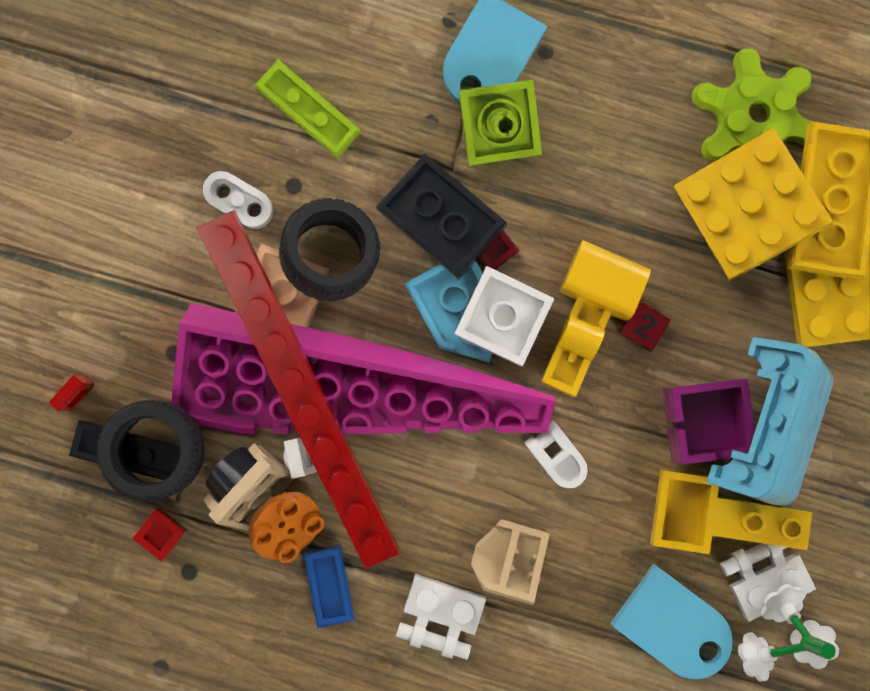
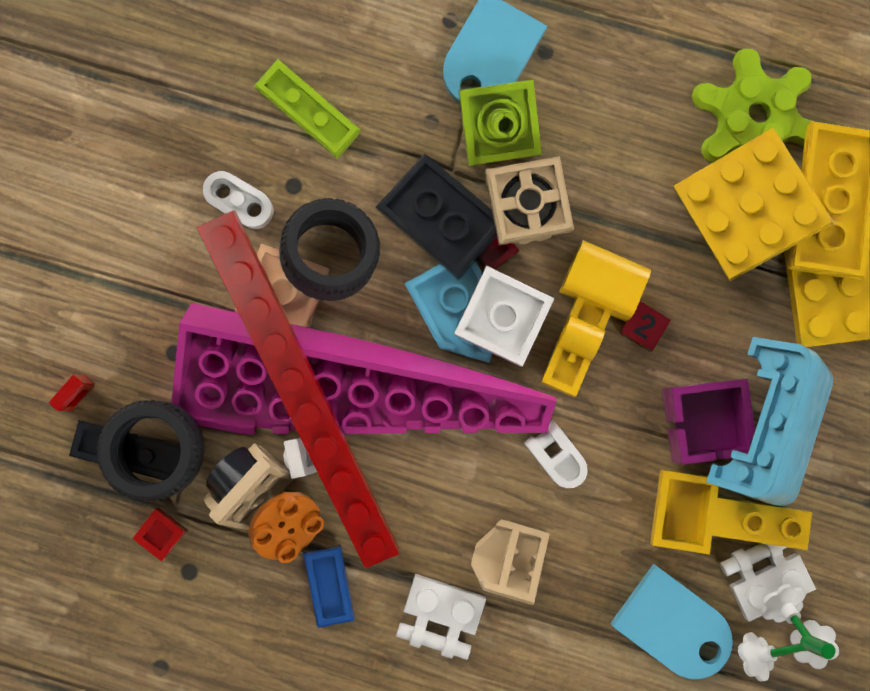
none -> tan piece [485,156,574,245]

